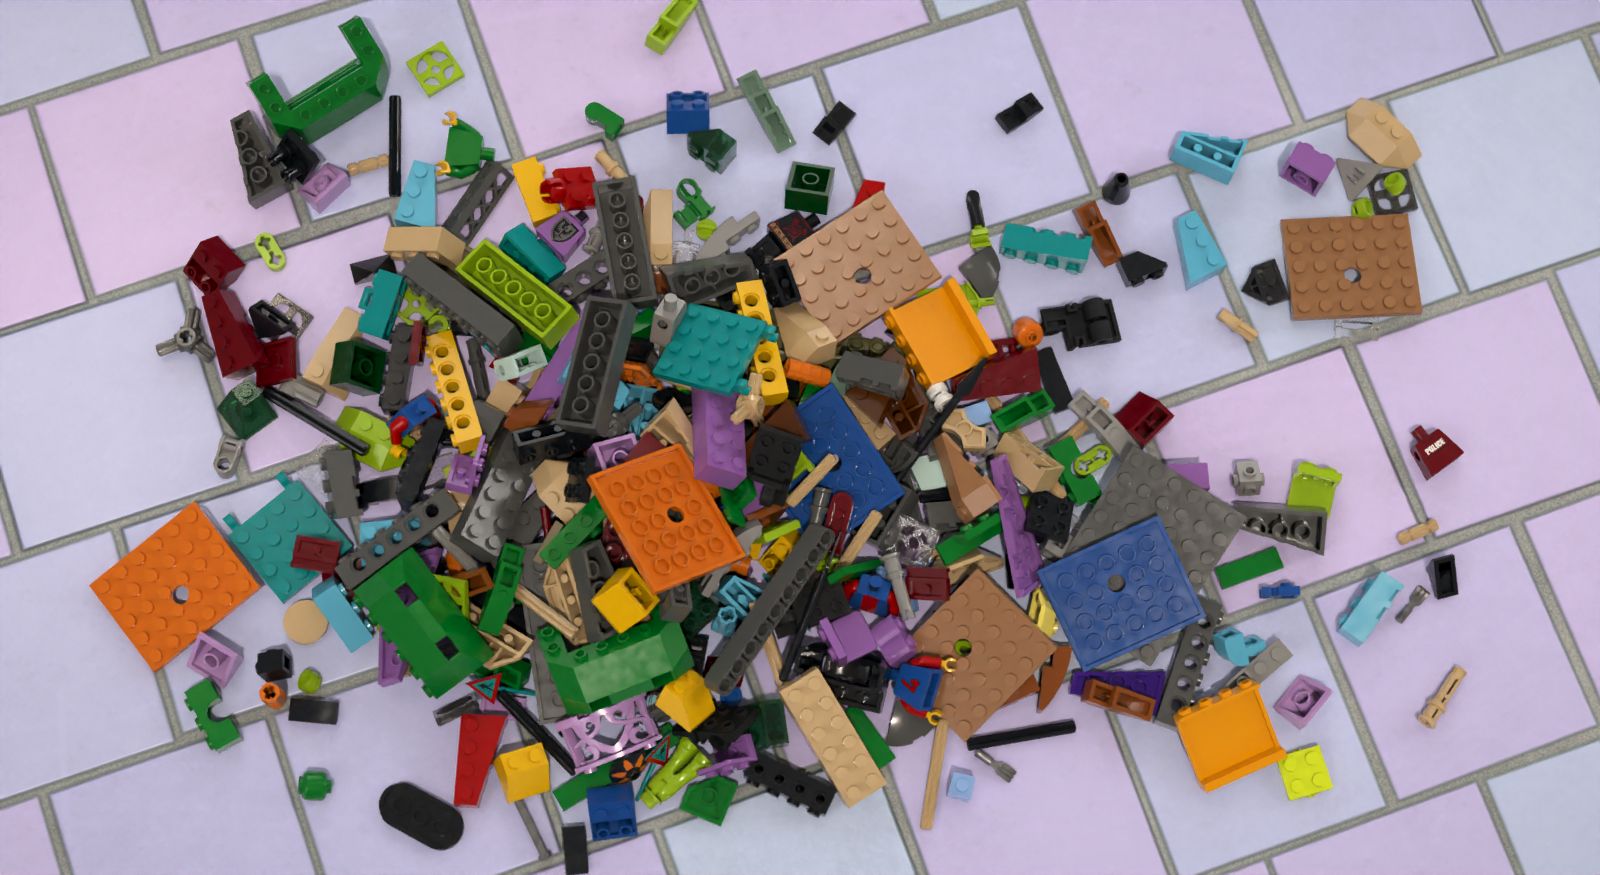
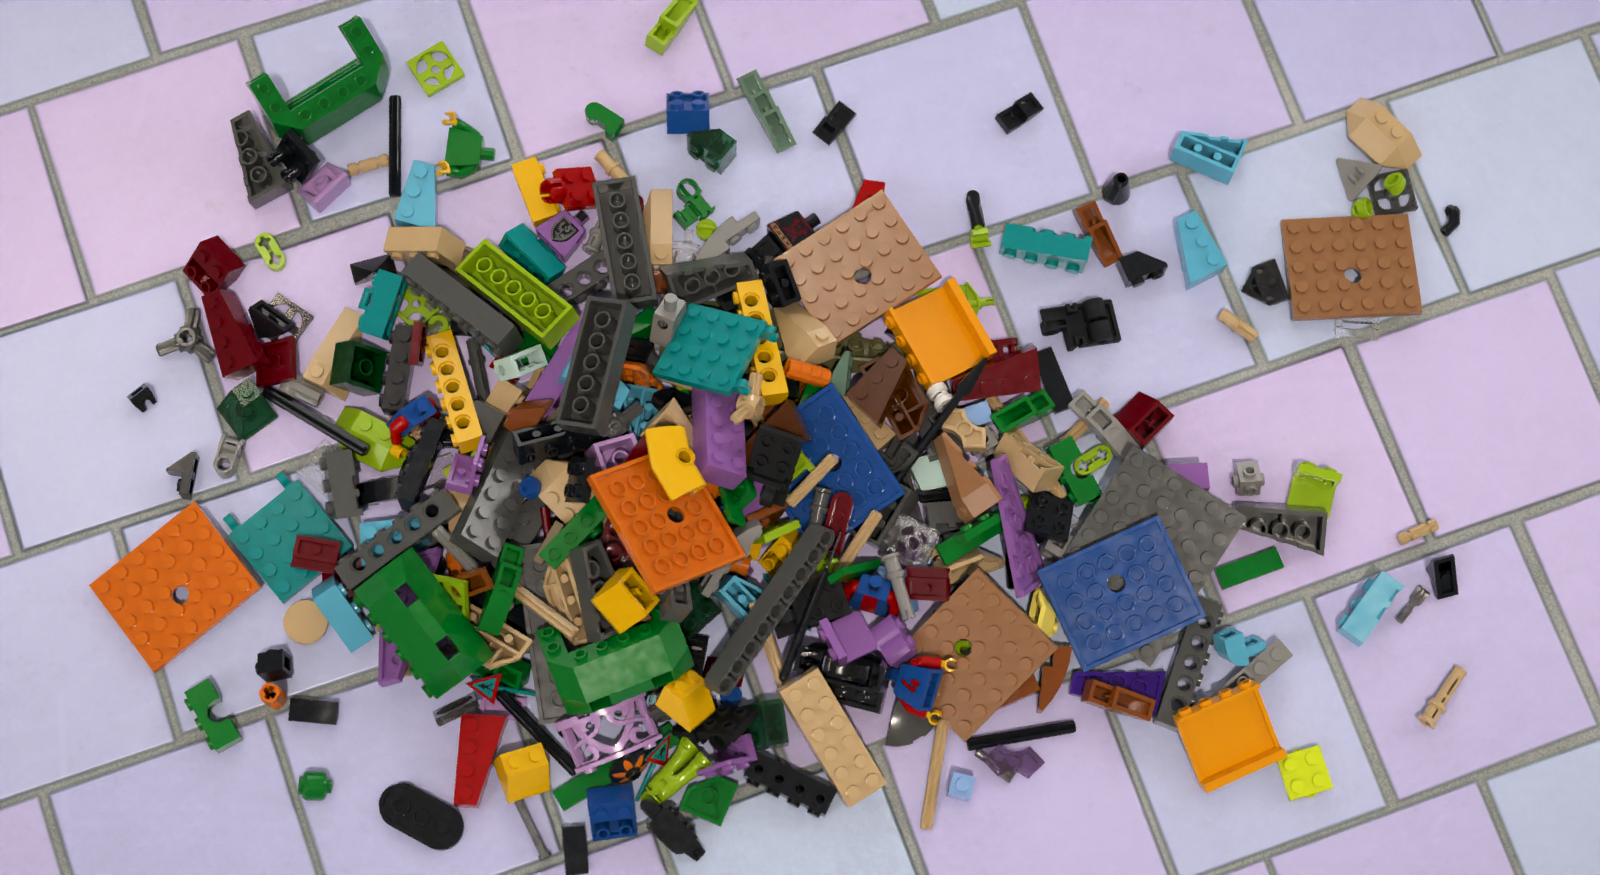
lavender slope [186,632,244,689] -> none
lime tile [297,669,322,694] -> none
dark grey fence [442,161,515,246] -> none
medium azure piece [711,605,740,639] -> none
dark green brick [784,161,835,215] -> none
dark grey wedge [836,351,910,401] -> none
green tile [844,707,896,770] -> none
dark grey brick [958,246,1001,298] -> none
orange head [1012,317,1043,348] -> none
blue plate [1259,583,1300,599] -> none
lavender slope [1273,674,1333,730] -> none
medium lavender brick [1279,141,1336,197] -> none
dark red torso [1410,425,1464,481] -> none
none -> black tile [127,383,157,412]
none -> black slope [166,452,200,500]
none -> blue tile [519,476,542,500]
none -> black hinge [639,799,706,862]
none -> yellow panel [645,426,707,501]
none -> clear purple tile [983,744,1045,779]
none -> black arm [1440,205,1460,237]

